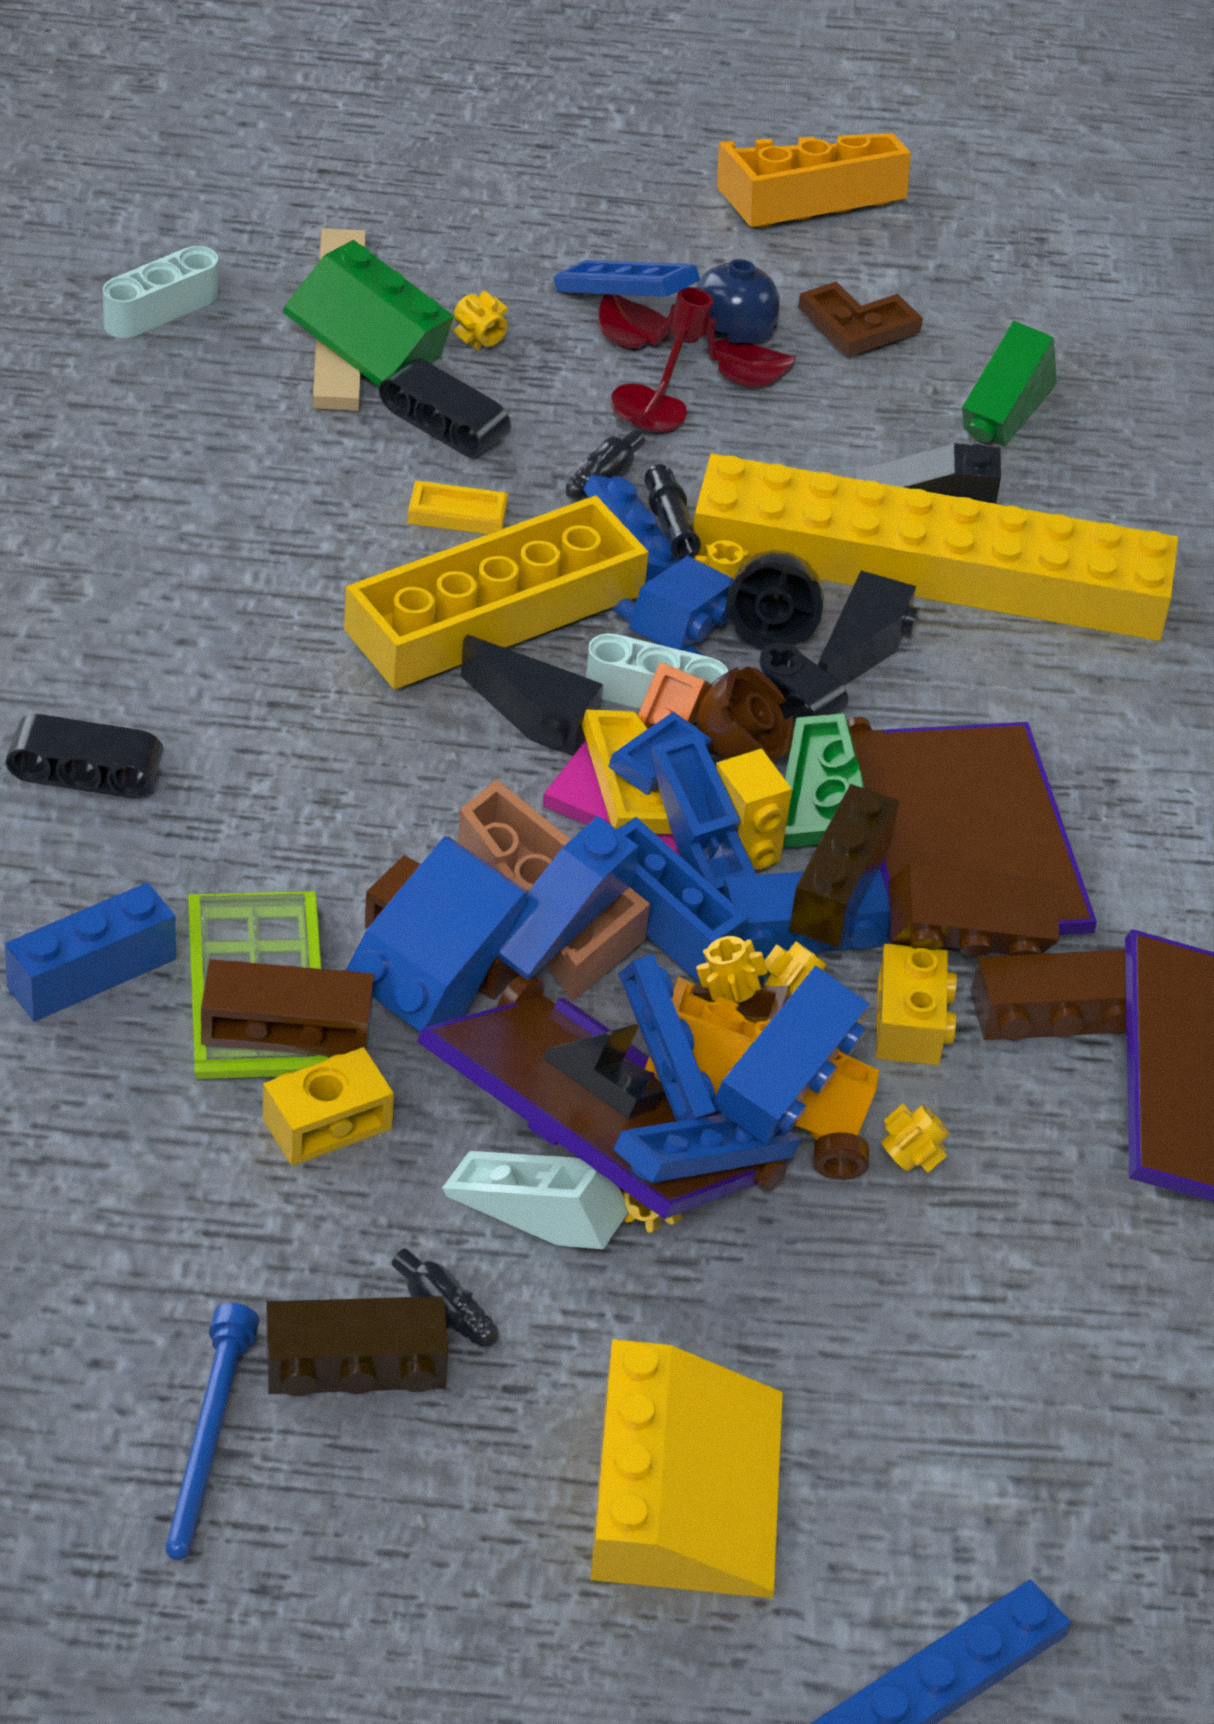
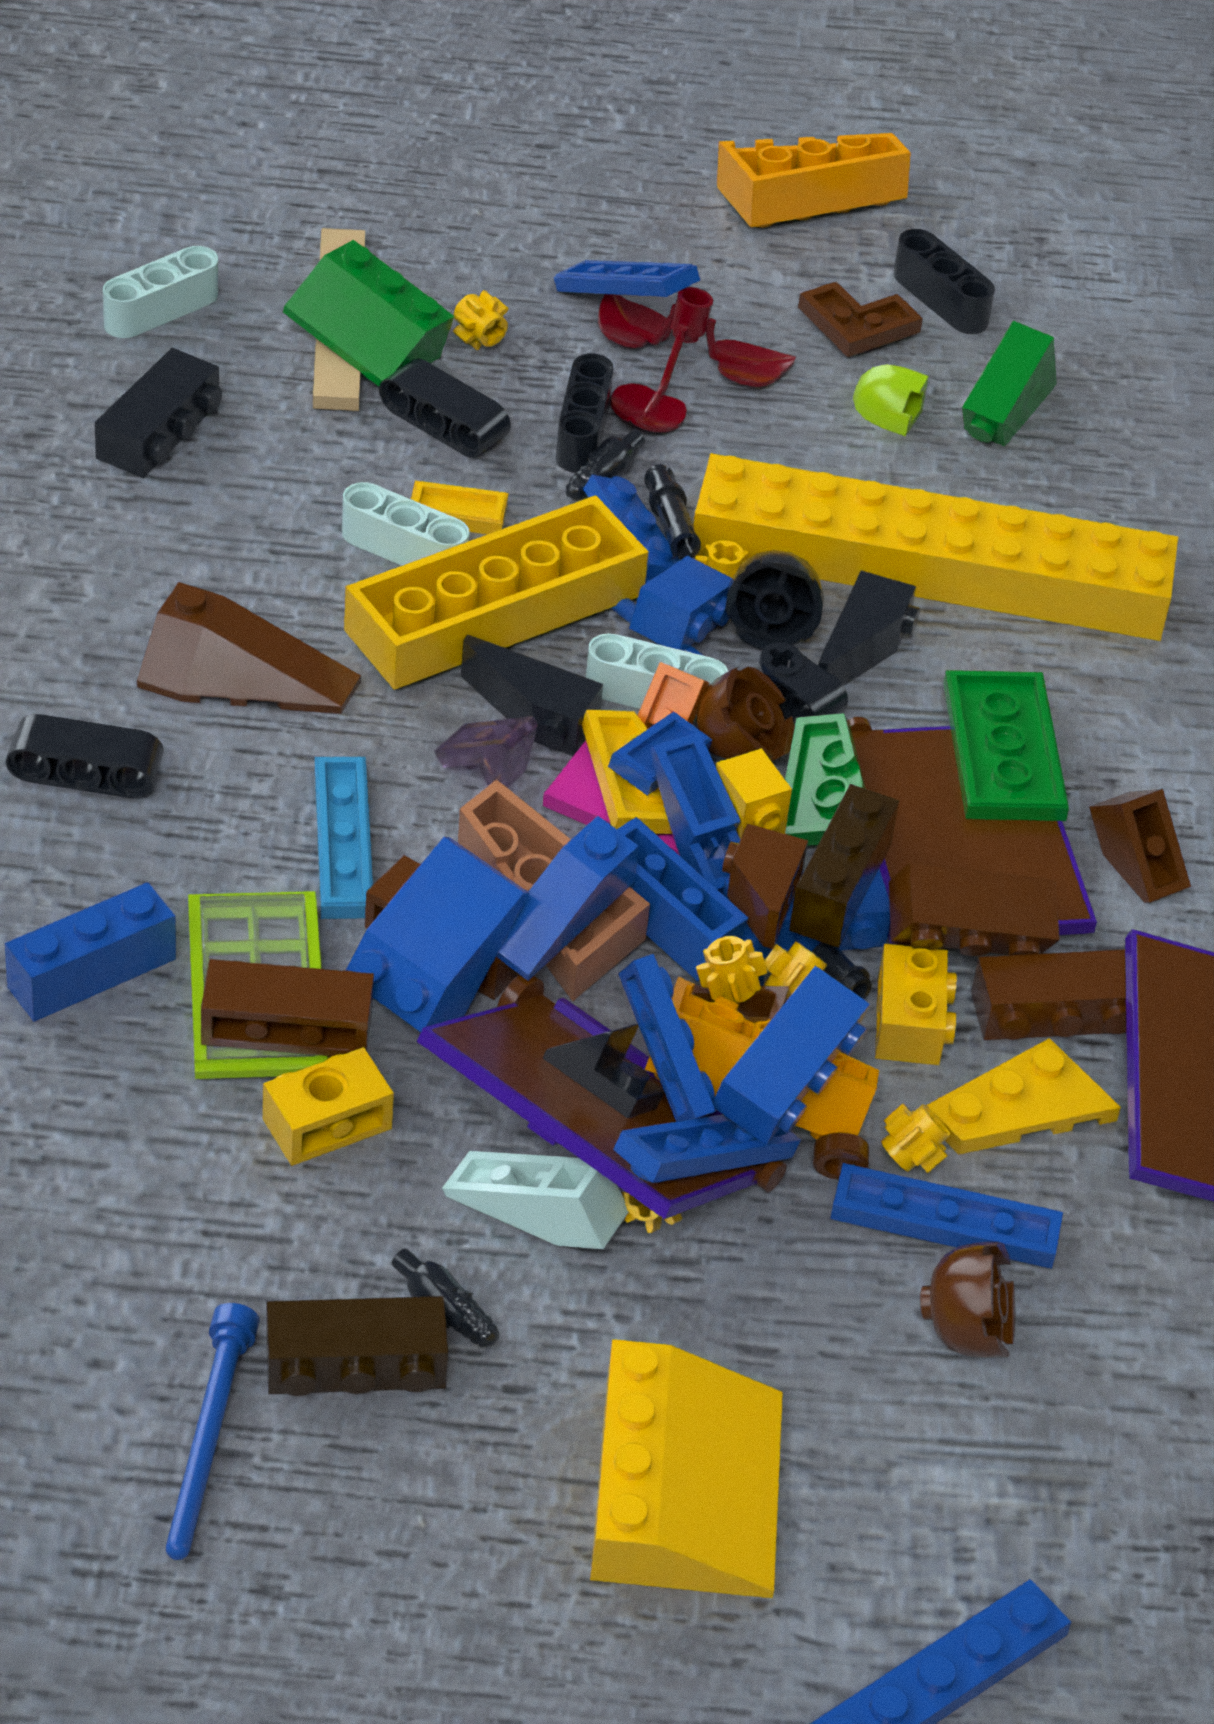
dark blue cylinder [696,259,780,343] -> none
black slope [854,443,1001,504] -> none
none -> black brick [95,347,222,479]
none -> reddish brown wedge [137,582,361,714]
none -> dark azure tile [314,757,373,919]
none -> light aqua beam [342,482,469,566]
none -> clear purple slope [434,716,538,788]
none -> black beam [556,353,614,473]
none -> reddish brown slope [722,823,808,949]
none -> black pin [812,942,872,999]
none -> blue plate [830,1163,1063,1269]
none -> lime brick [853,364,929,436]
none -> black beam [893,229,995,334]
none -> reddish brown cylinder [920,1242,1016,1358]
none -> yellow wing [926,1038,1121,1155]
none -> green tile [943,670,1069,821]
none -> reddish brown slope [1089,789,1191,903]

